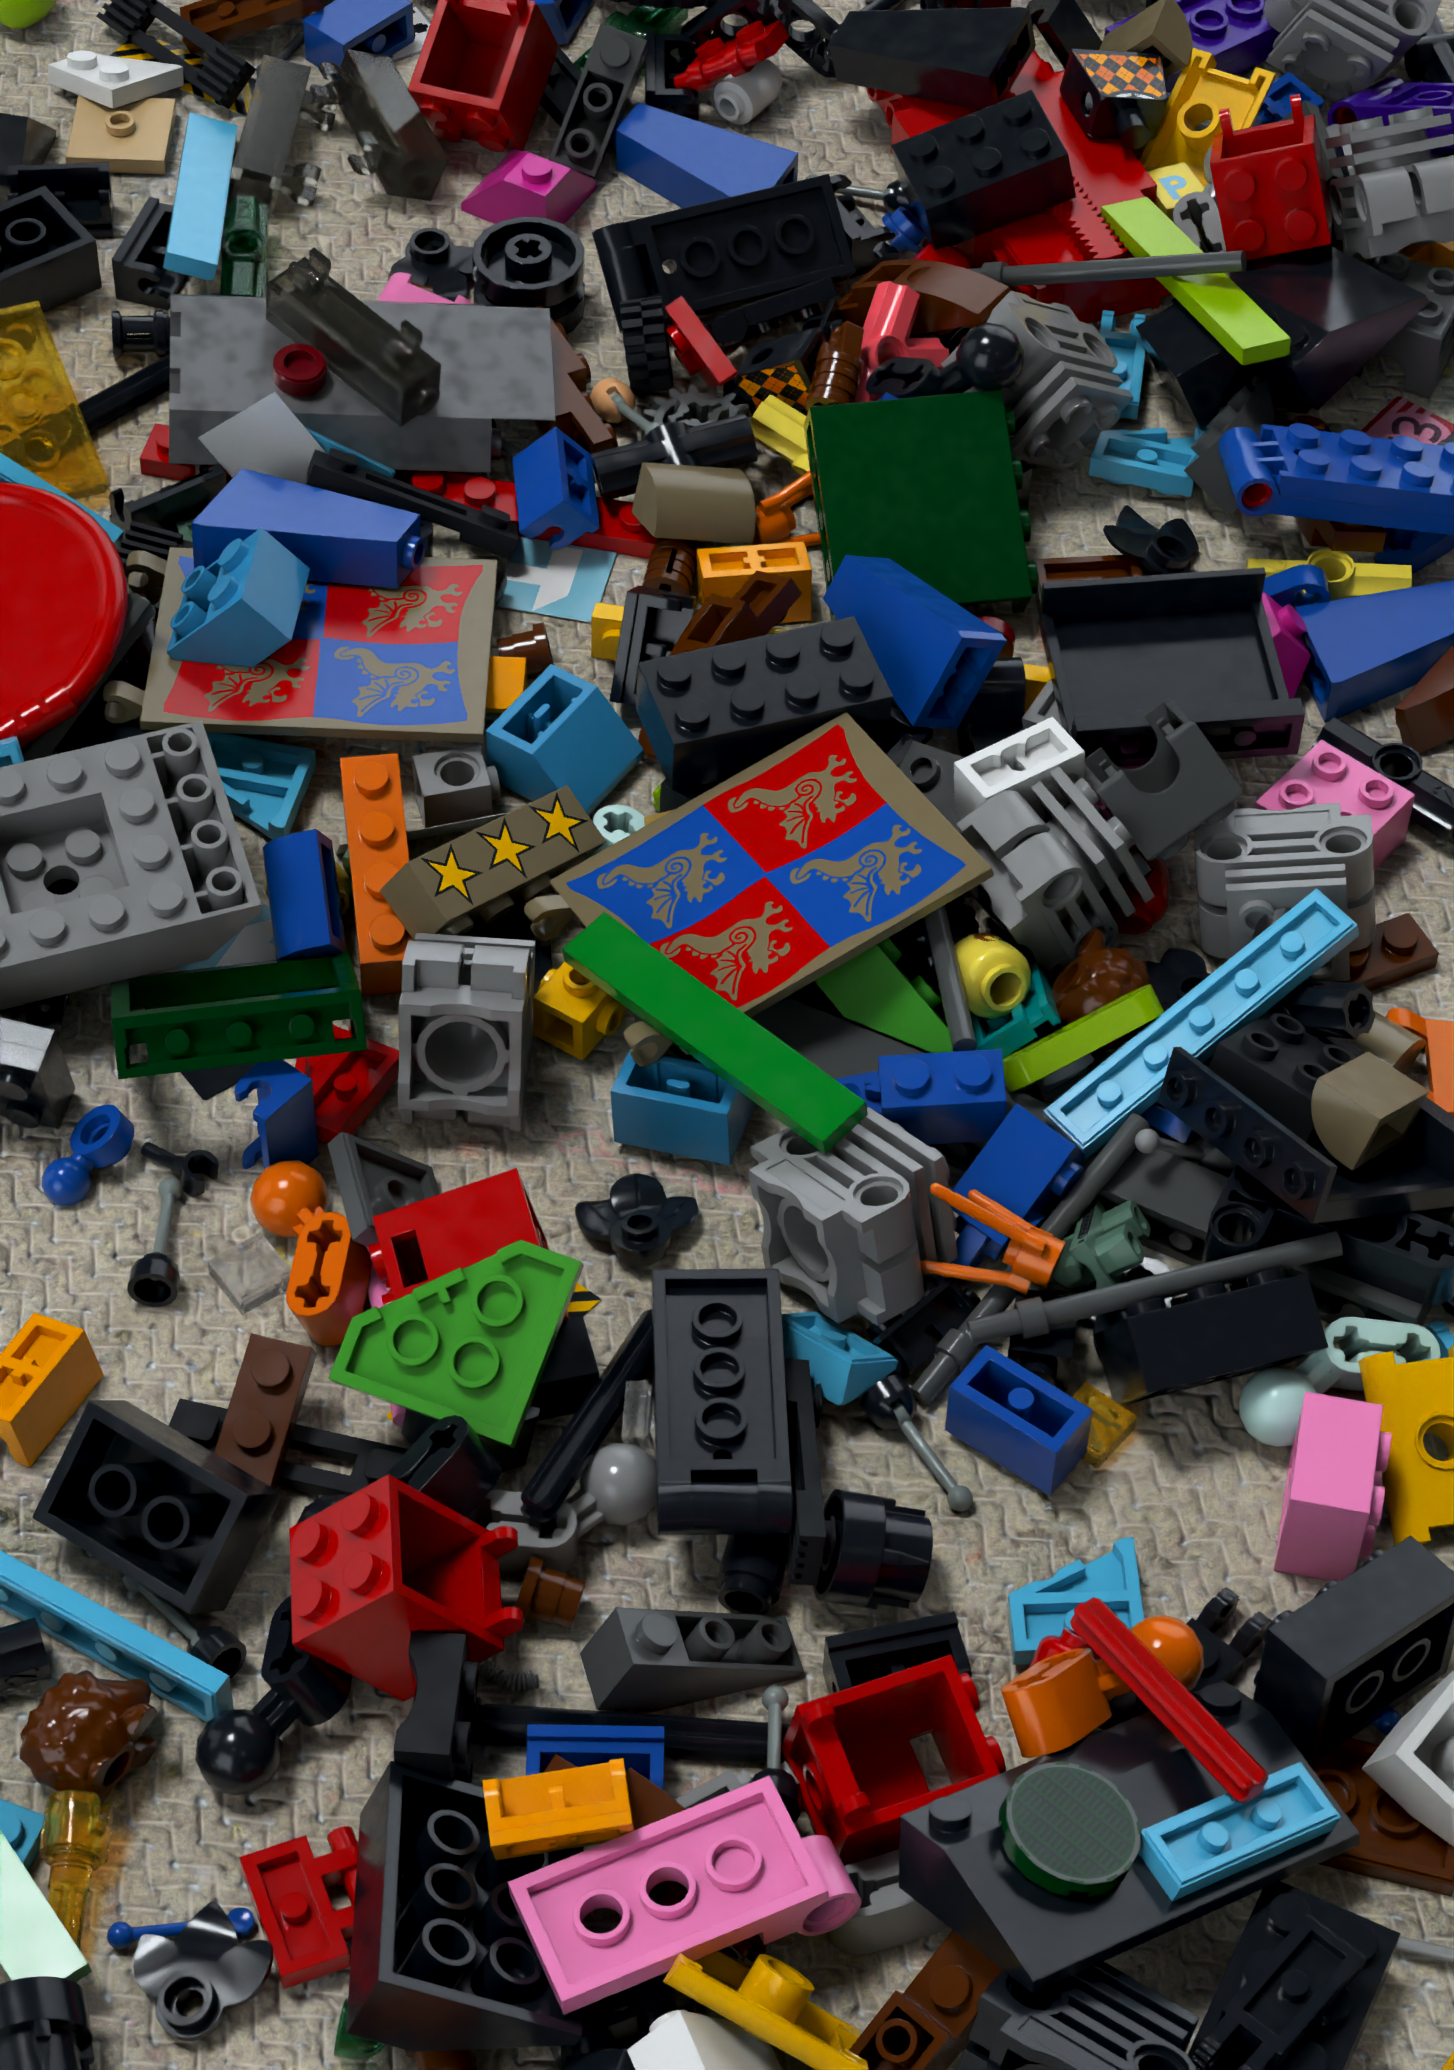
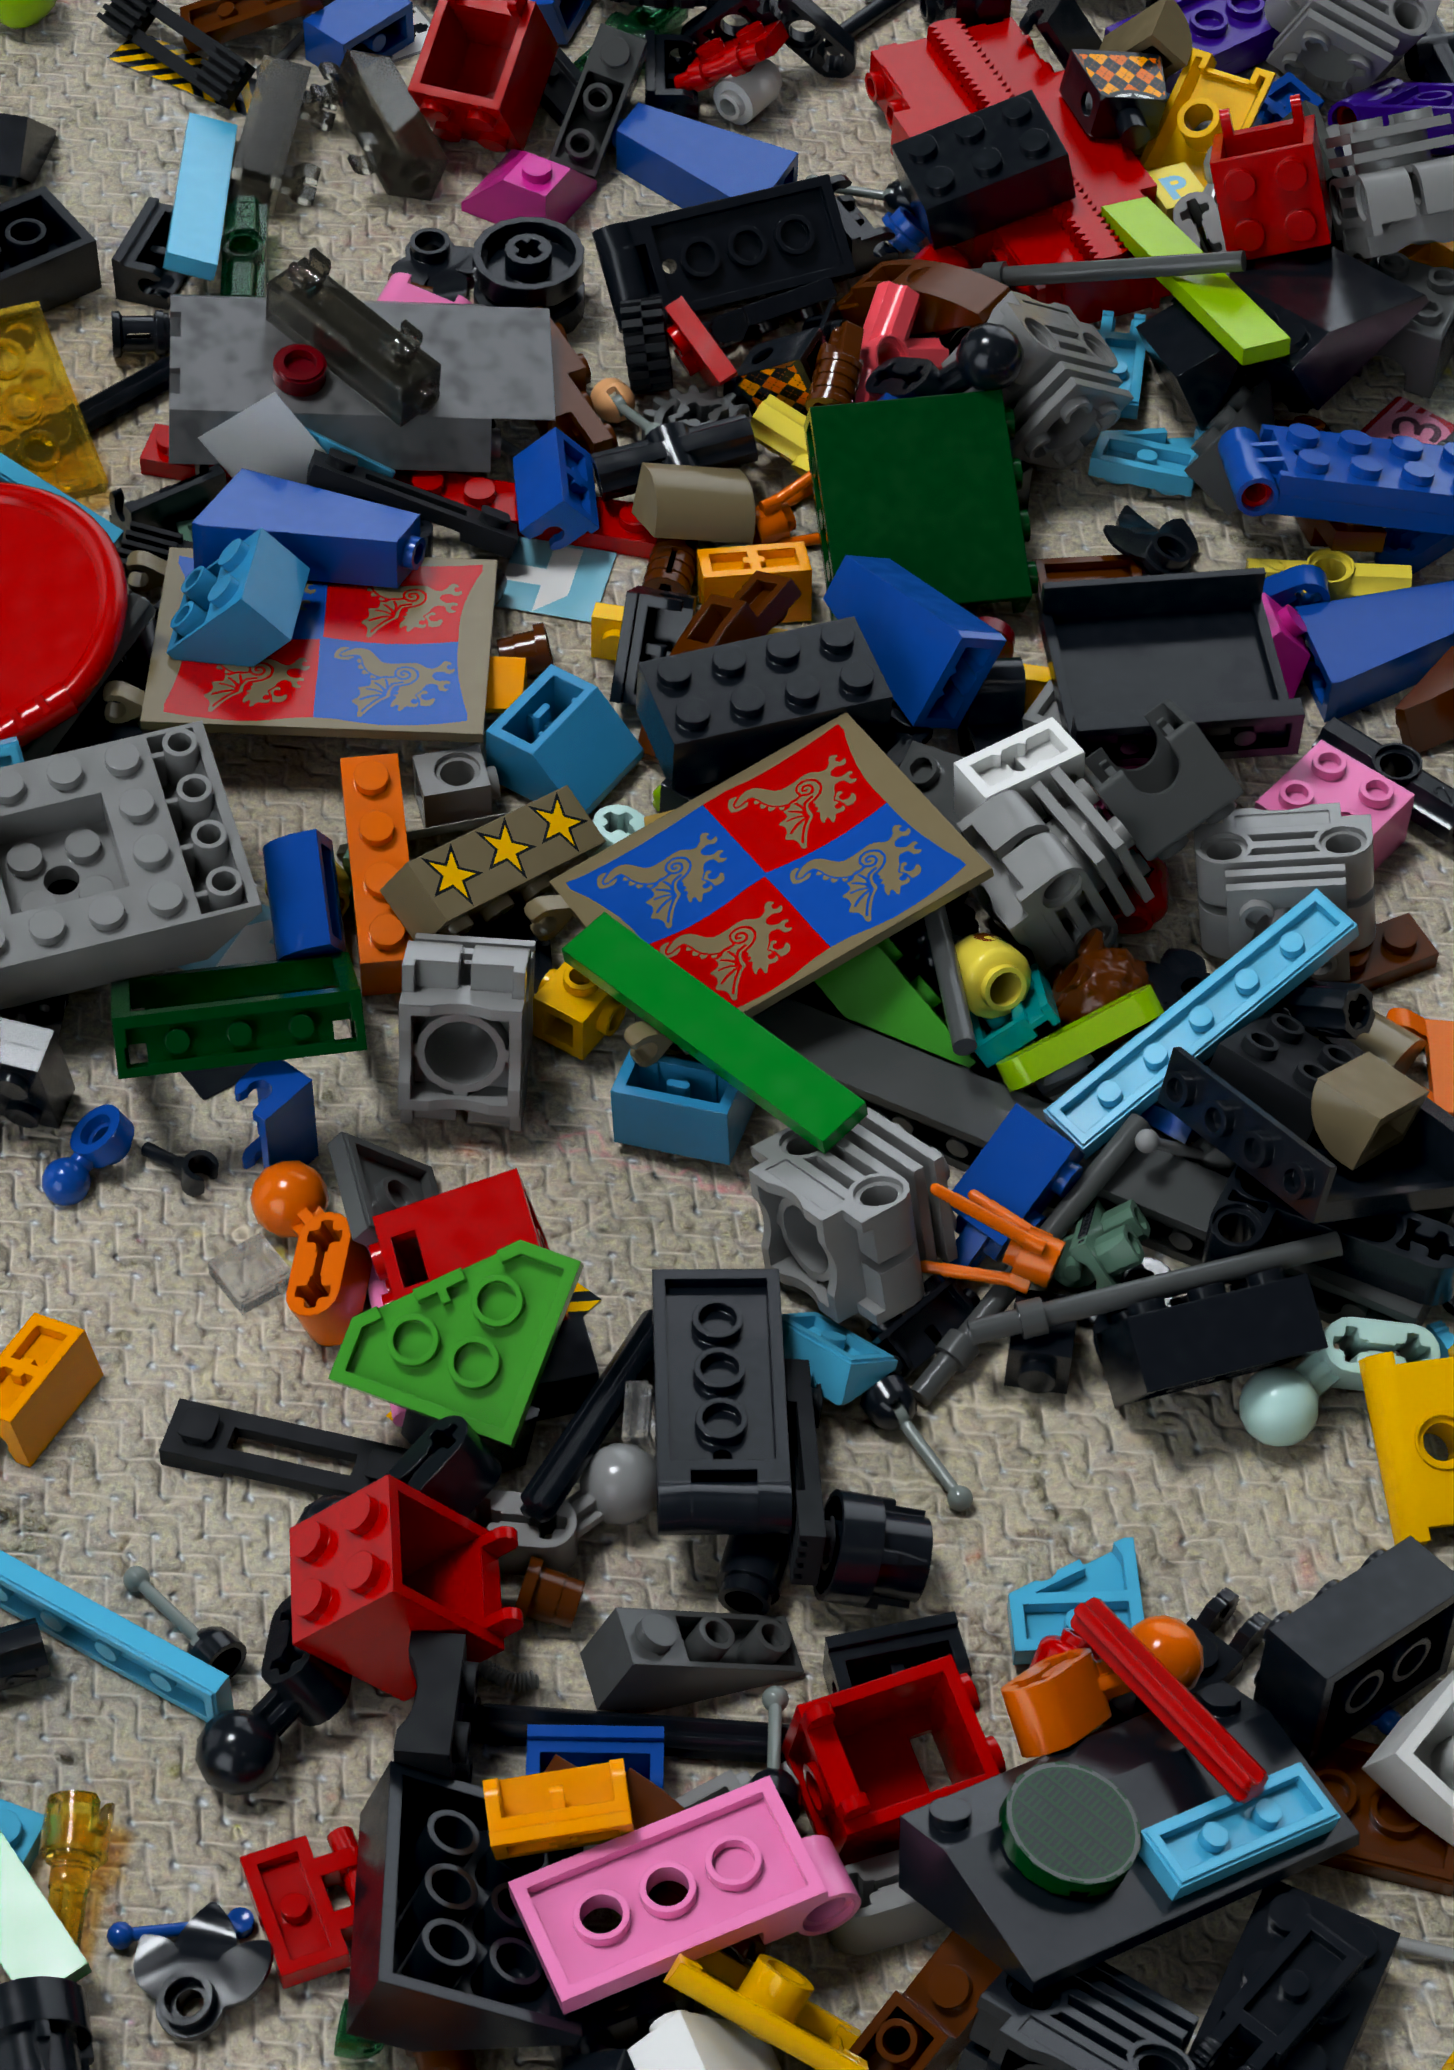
black hinge [7,162,114,239] -> none
reddish brown animal [19,1670,158,1806] -> none
black brick [32,1400,282,1614] -> none
white wing [48,50,184,109] -> none
tan plate [65,95,177,175] -> none
black hinge [127,1177,183,1307] -> none
medium azure wing [206,732,316,840] -> none
reddish brown plate [214,1333,317,1537] -> none
red wing [295,1025,399,1144] -> none
black plate [575,1173,698,1267] -> none
black slope [828,7,1036,110] -> none
blue hinge [835,1049,1006,1145] -> none
blue brick [945,1345,1093,1496] -> none
clear yellow tile [1072,1382,1137,1469] -> none
bright pink brick [1274,1391,1392,1581] -> none

